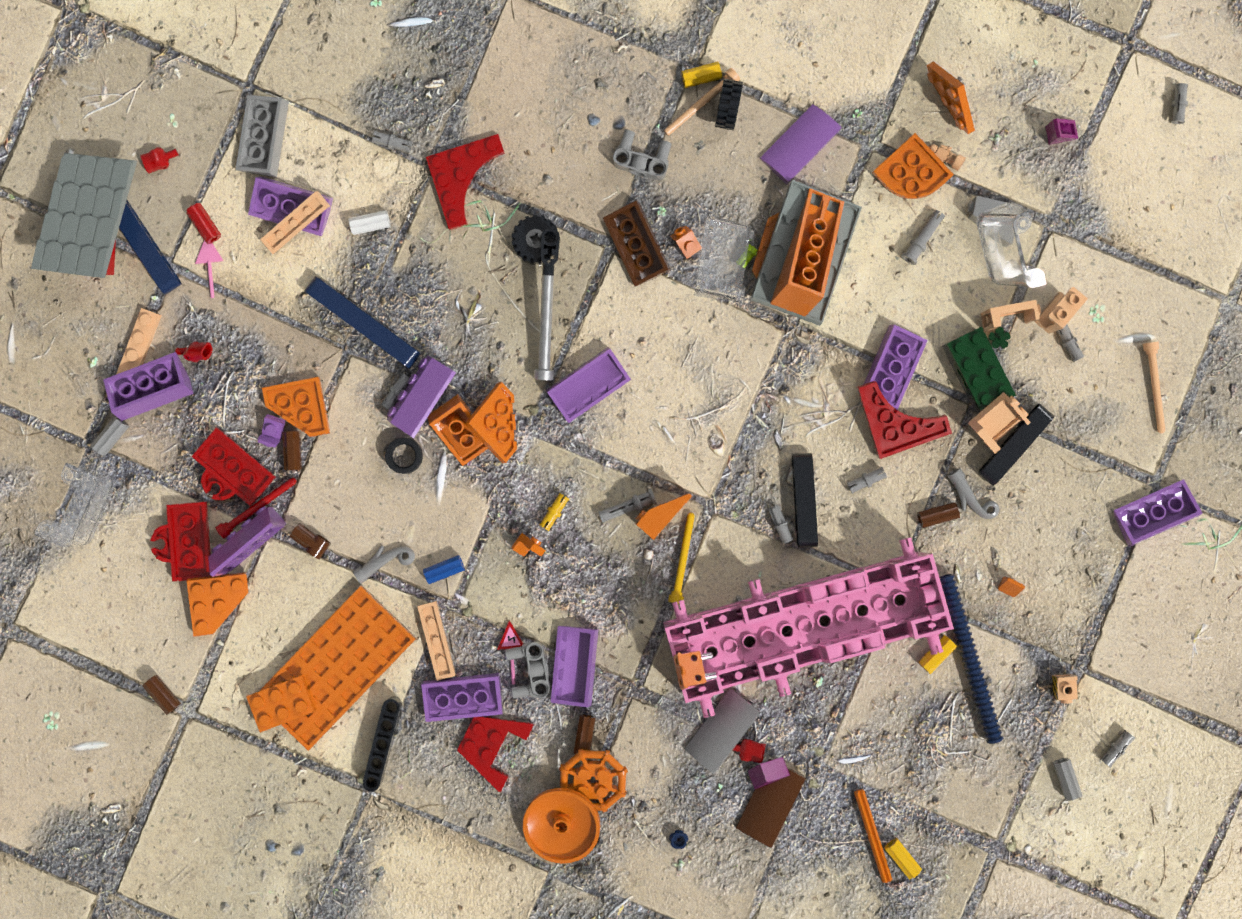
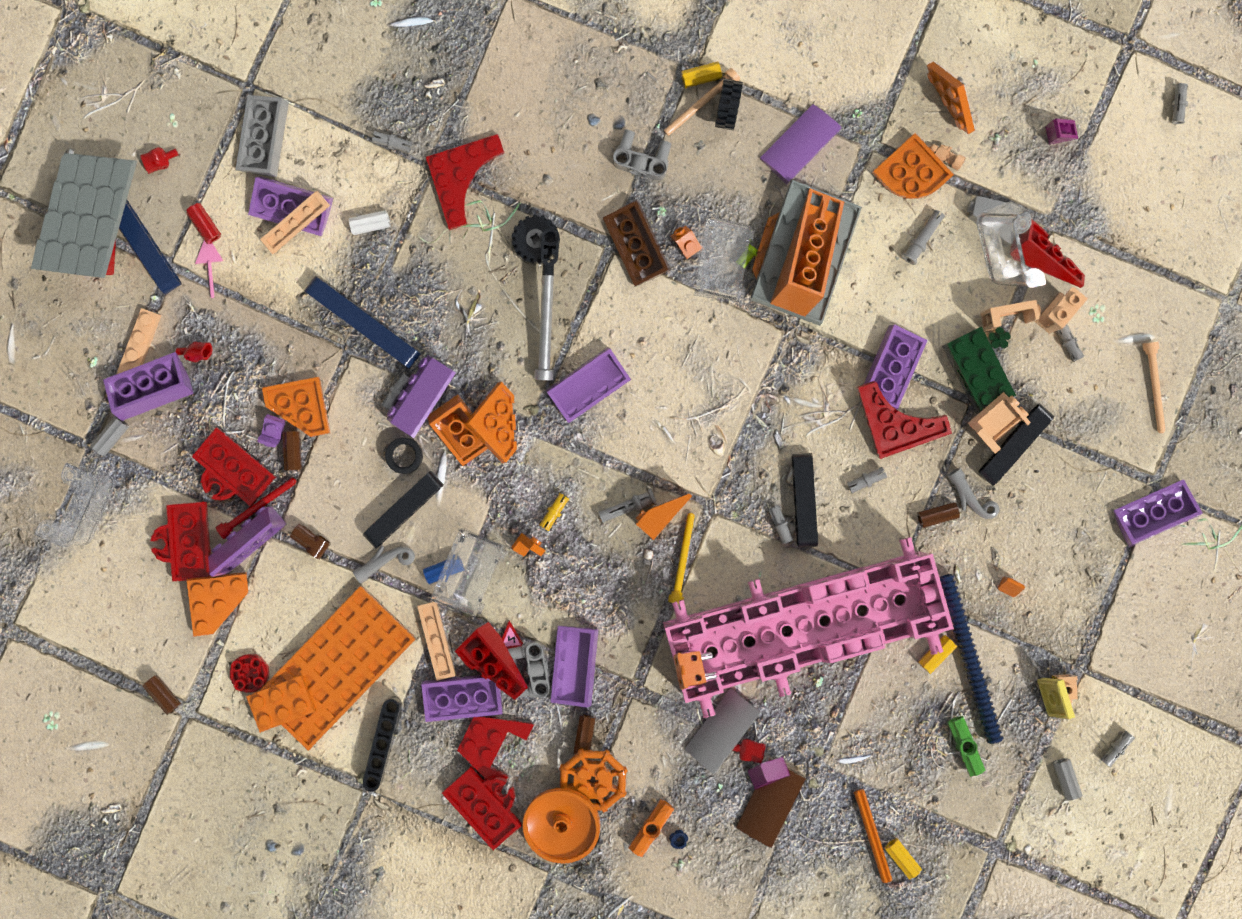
none -> red tile [230,654,269,693]
none -> black beam [363,471,444,549]
none -> clear windscreen [430,528,507,617]
none -> red plate [442,767,522,850]
none -> red wedge [455,622,528,700]
none -> orange piece [628,799,675,857]
none -> bright green piece [947,716,986,777]
none -> red wedge [1011,219,1085,288]
none -> light yellow tile [1037,678,1075,719]

